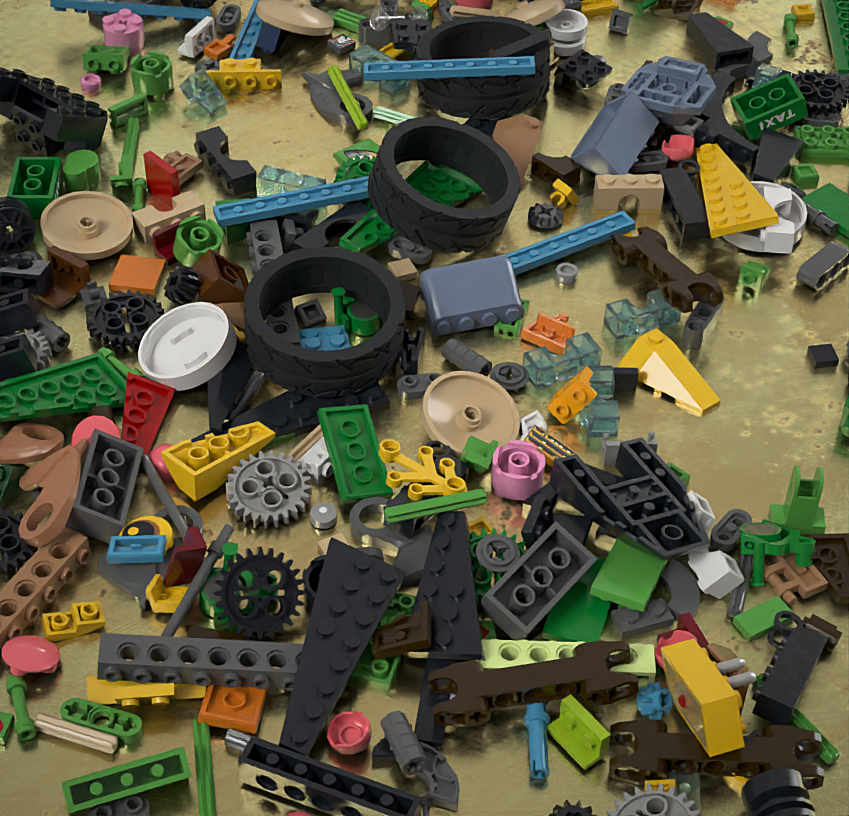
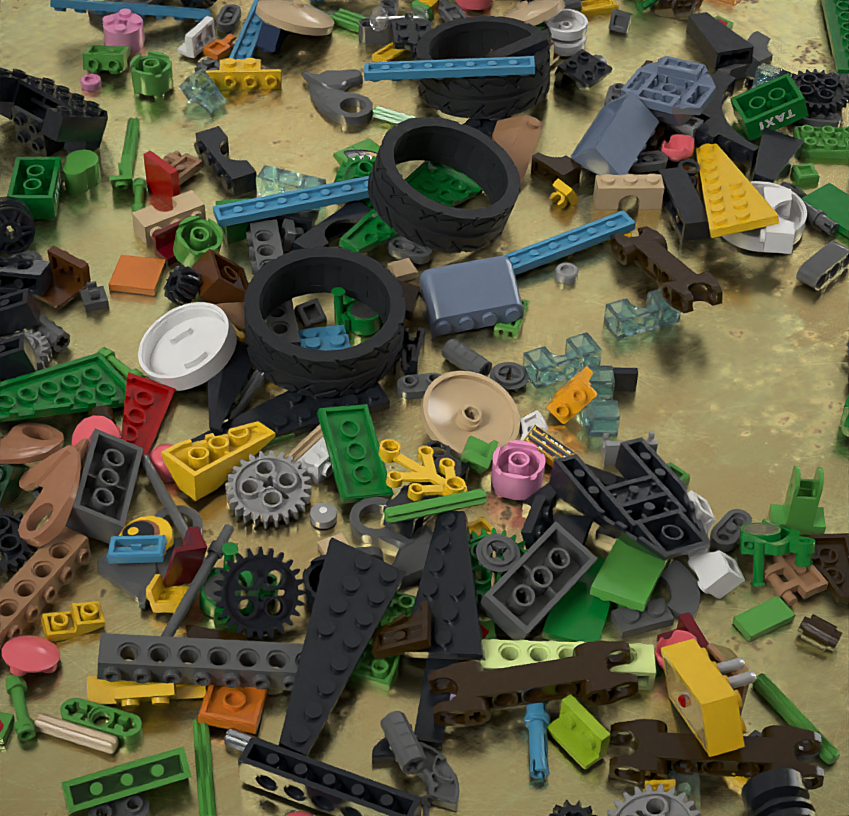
tan dish [40,191,133,260] -> none
black gear [86,290,164,350] -> none
bright green tile [108,92,149,128] -> none
coral hair [327,710,372,755] -> none
dark grey tile [328,34,356,55] -> none
lime axle [328,65,368,131] -> none
clear light blue arch [349,44,410,94] -> none
tan axle [449,5,501,18] -> none
orange slope [520,313,576,356] -> none
dark grey gear [528,202,563,228] -> none
yellow wedge [617,328,721,414] -> none
dark azure gear [636,682,673,720] -> none
dark grey beam [682,291,725,349] -> none
dark grey axle [727,553,754,617] -> none
bright green bracket [738,260,771,290] -> none
black hinge [751,611,828,726] -> none
bright green bar [784,13,799,49] -> none
yellow tile [791,4,816,21] -> none
black tile [807,344,839,368] -> none

